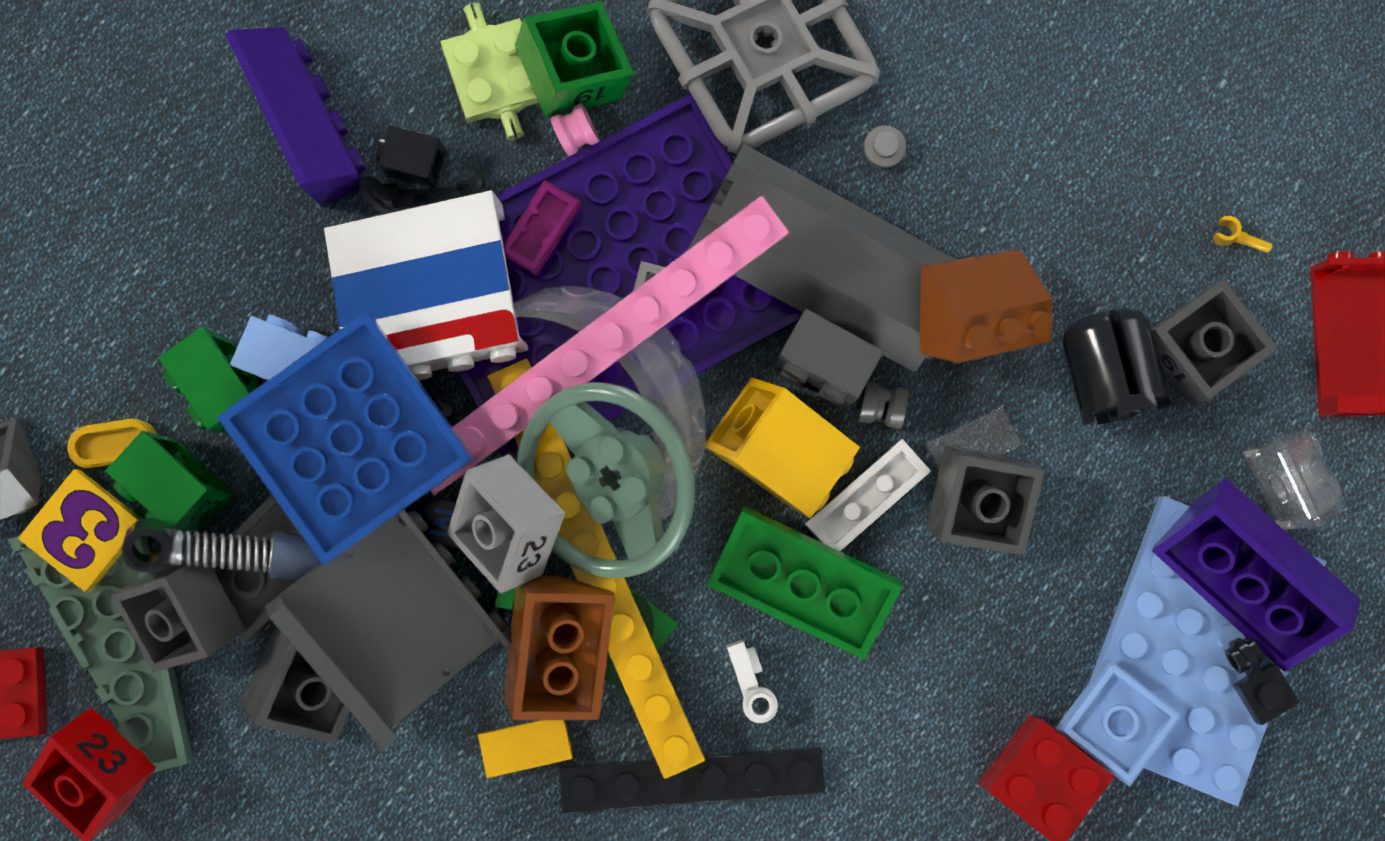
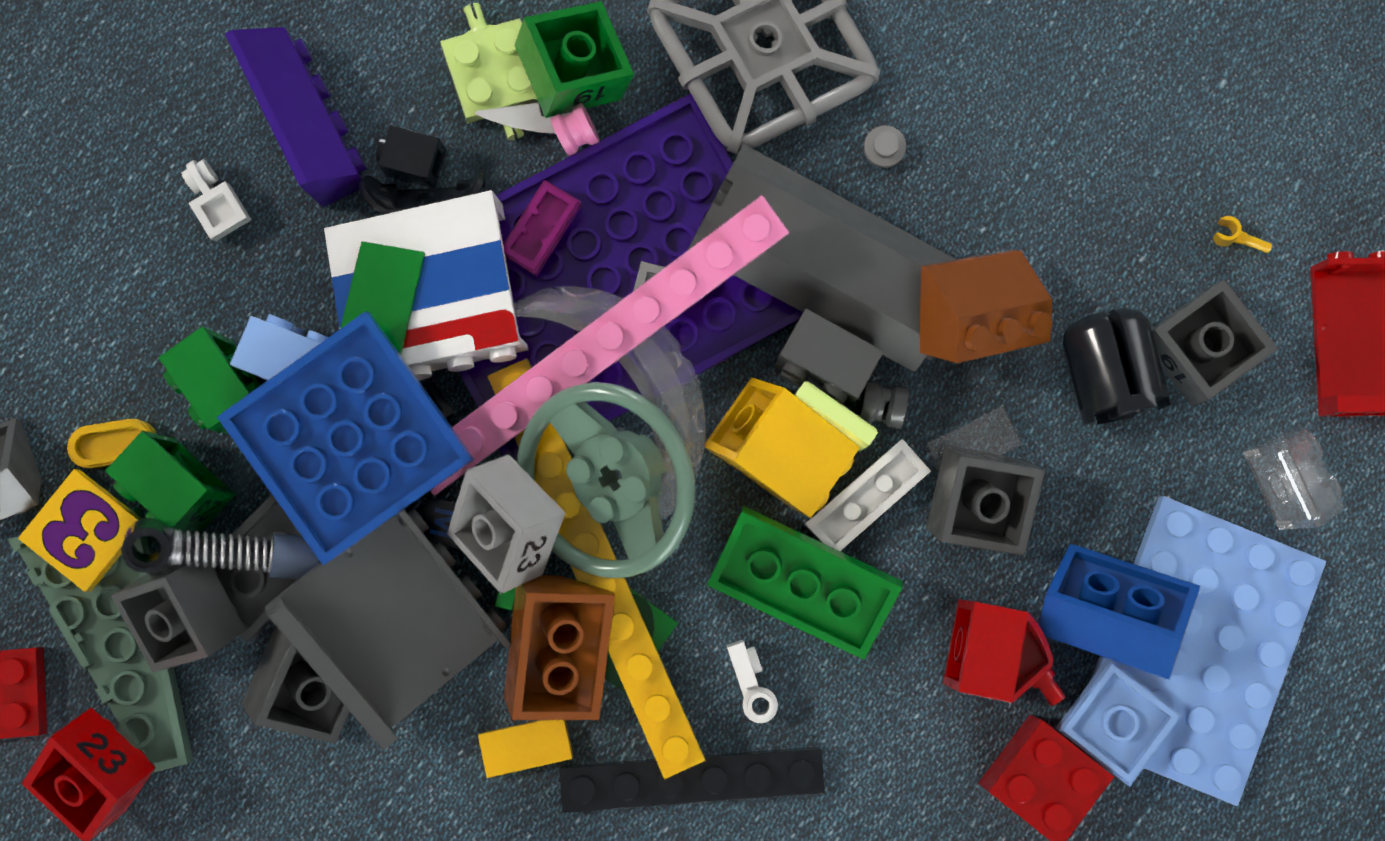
dark purple slope [1152,478,1361,672] -> none
black plate [1224,637,1300,725] -> none
none -> white plate [181,159,251,241]
none -> green piece [340,241,425,355]
none -> white sticker [475,103,569,134]
none -> yellowish green tile [795,381,878,452]
none -> red piece [943,599,1065,706]
none -> blue slope [1039,544,1200,680]

